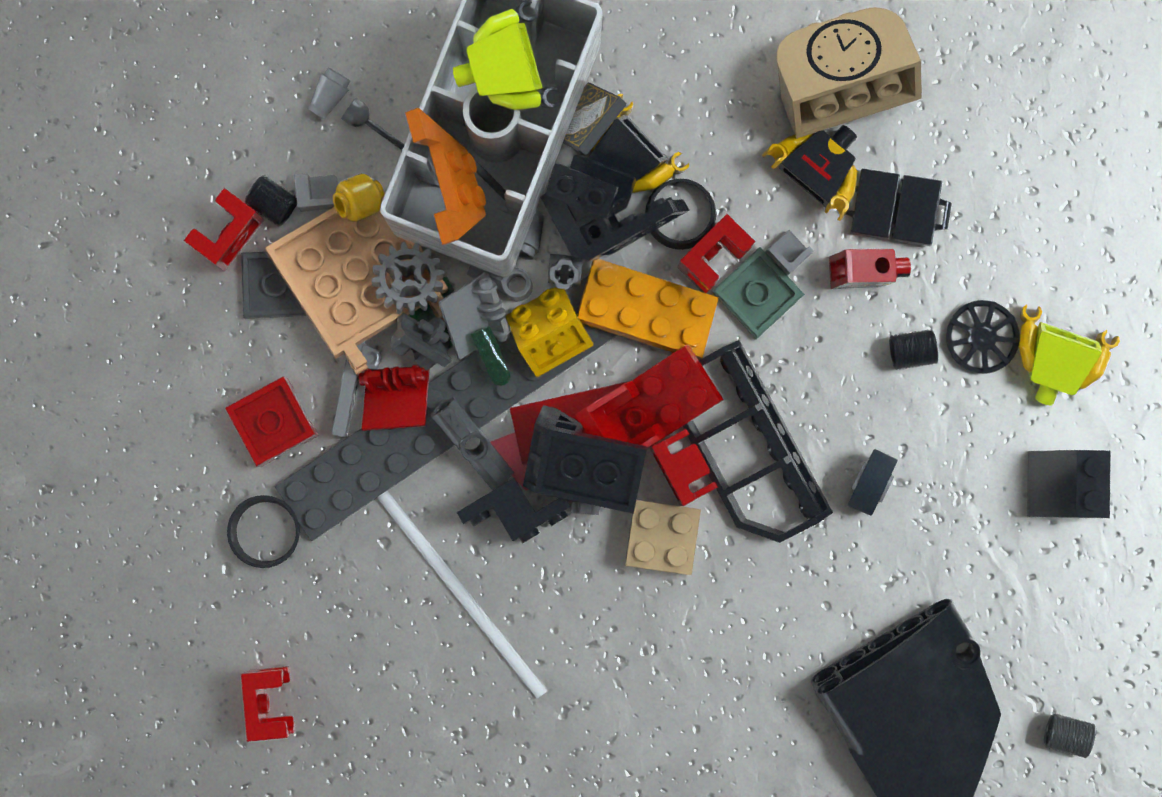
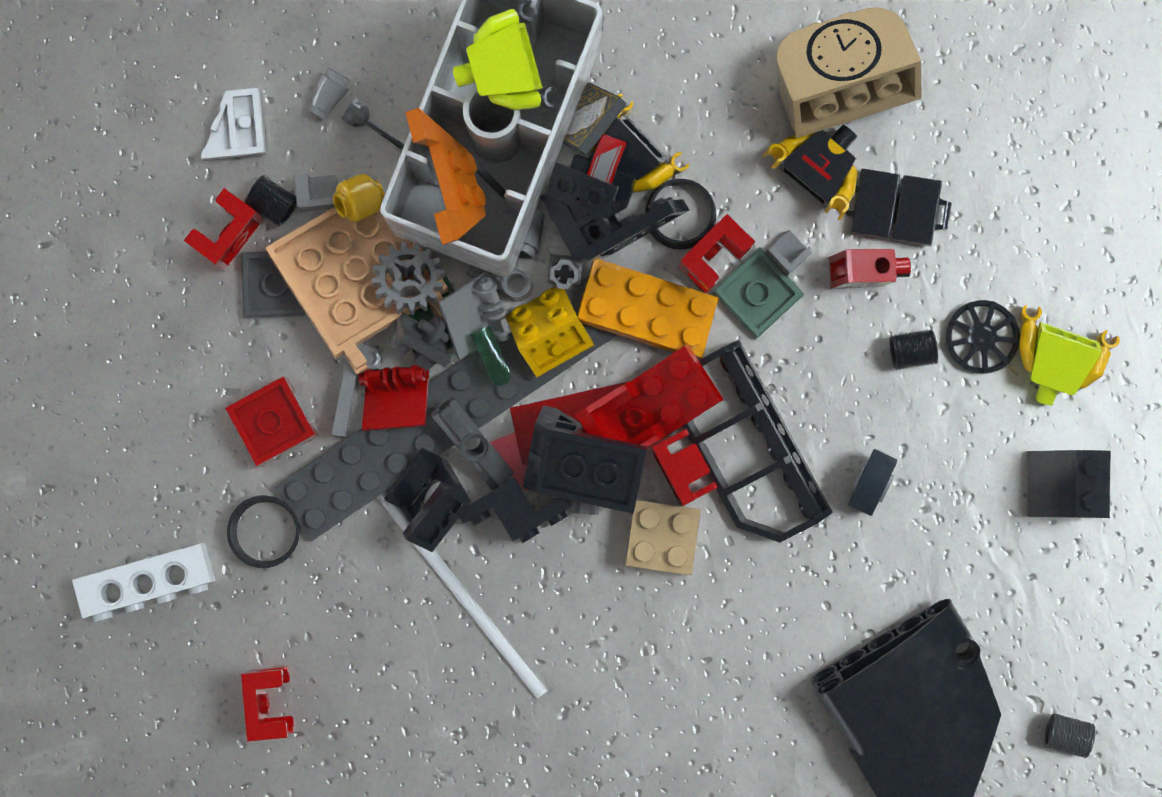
none -> white brick [72,543,216,622]
none -> white wing [201,87,266,161]
none -> black panel [384,447,471,552]
none -> sticker [587,134,626,184]

